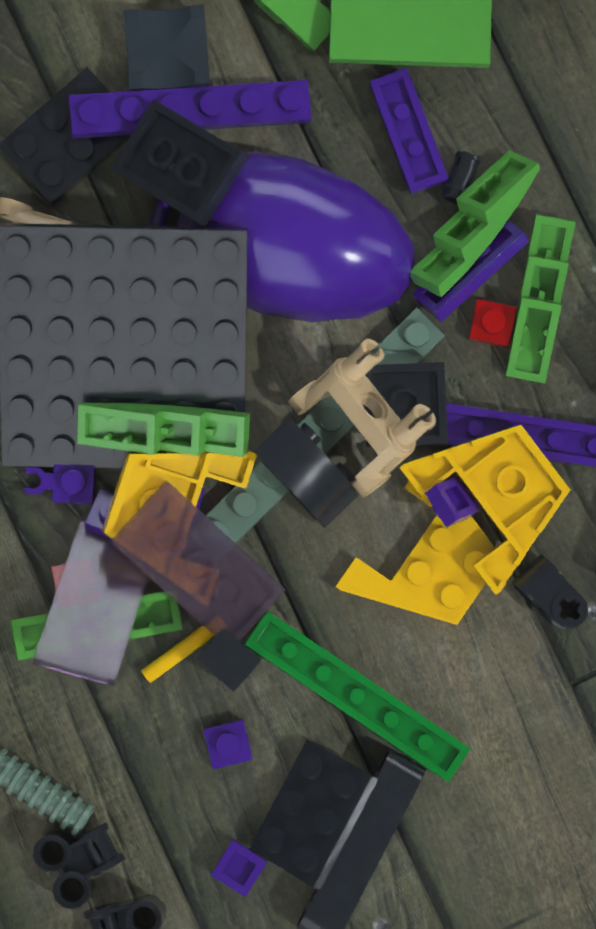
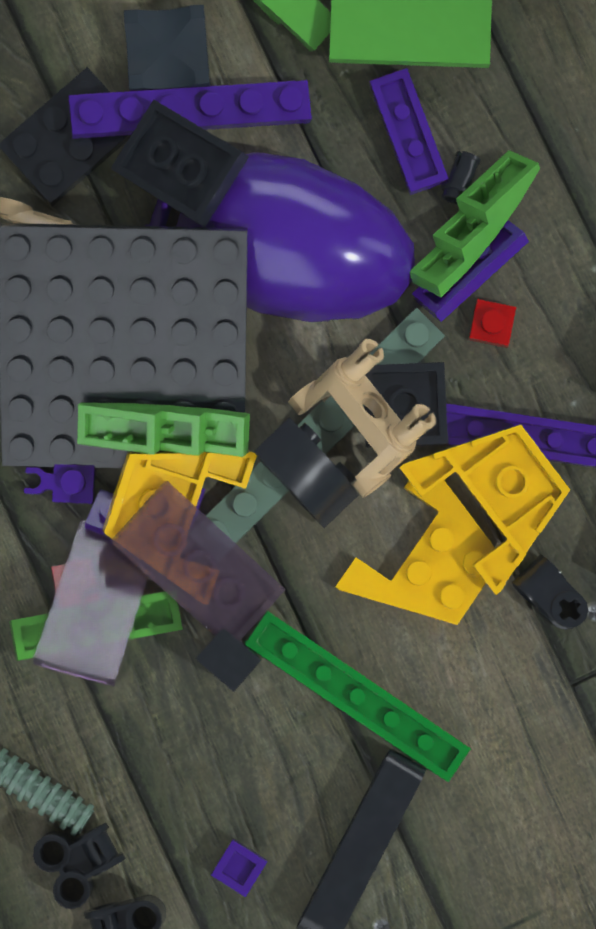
yellow piece [141,614,227,683] -> none
dark purple plate [203,719,253,769] -> none
black plate [249,740,378,890] -> none
dark purple plate [425,477,481,528] -> none
bright green slope [505,213,576,383] -> none

